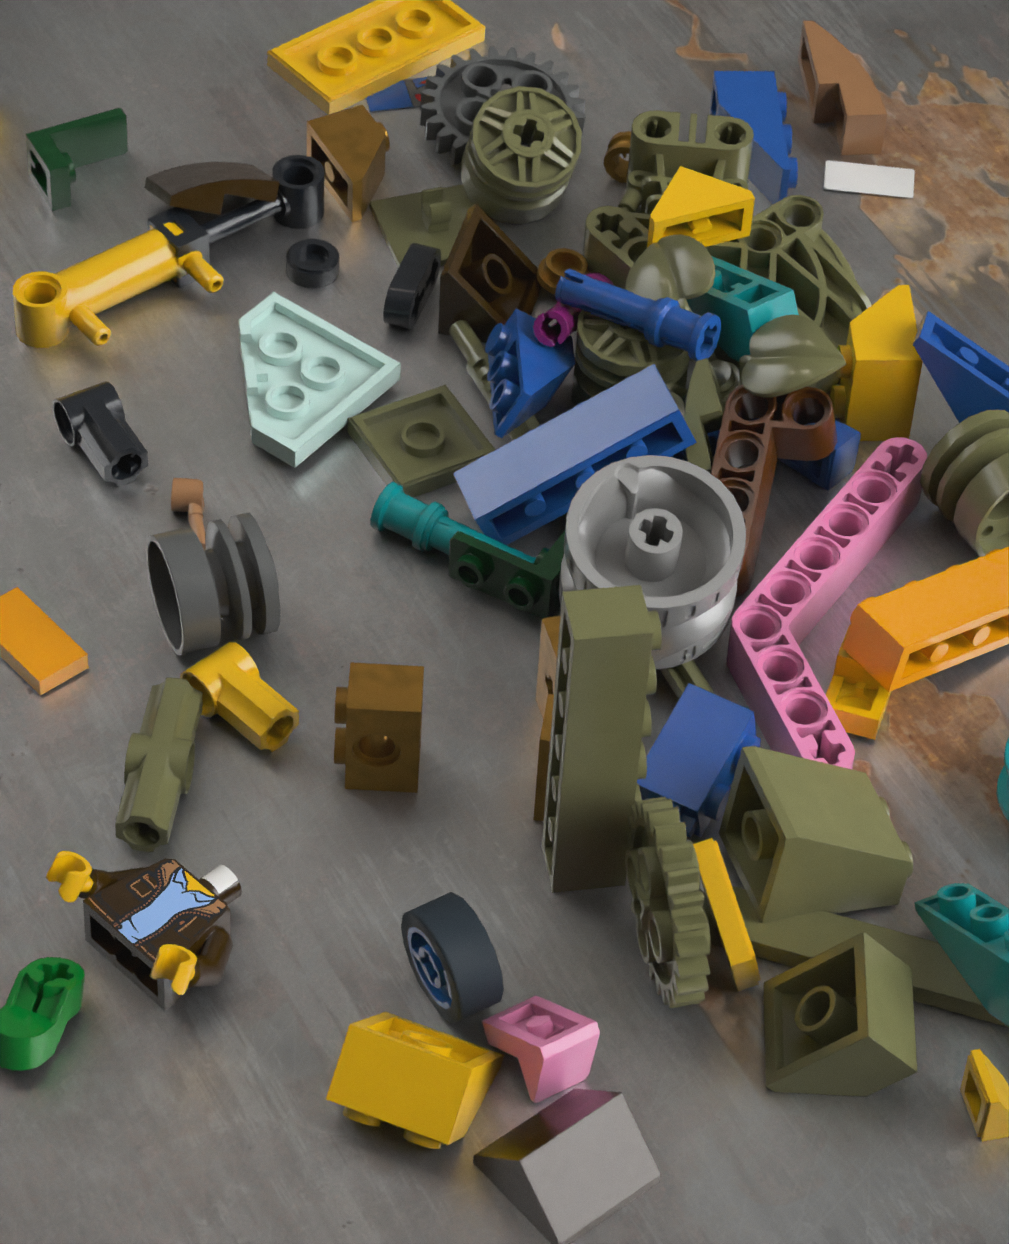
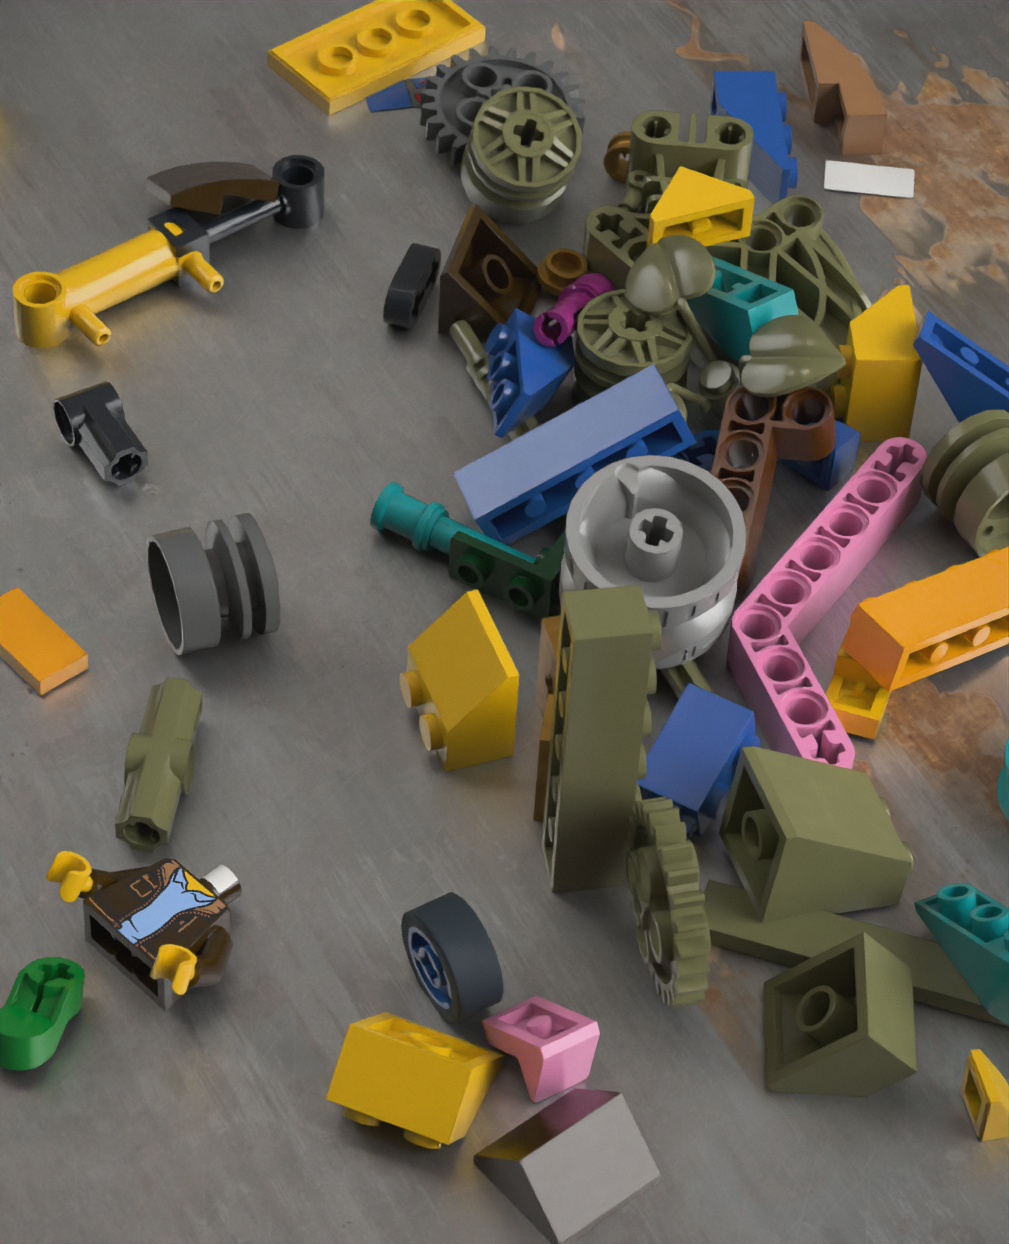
dark green bracket [26,108,128,211] -> none
medium nougat hand [171,478,205,550] -> none
yellow piece [180,642,299,752] -> none
light aqua plate [239,292,401,468] -> none
black tile [286,239,339,288] -> none
pearl gold slope [307,104,390,222] -> none
pearl gold brick [334,662,424,793] -> none
olive tile [347,385,496,498] -> none
olive piece [369,184,474,268] -> none
blue pin [555,269,721,361] -> none
olive slope [684,358,725,474] -> none
yellow tile [693,838,761,991] -> none
none -> yellow slope [400,589,519,772]

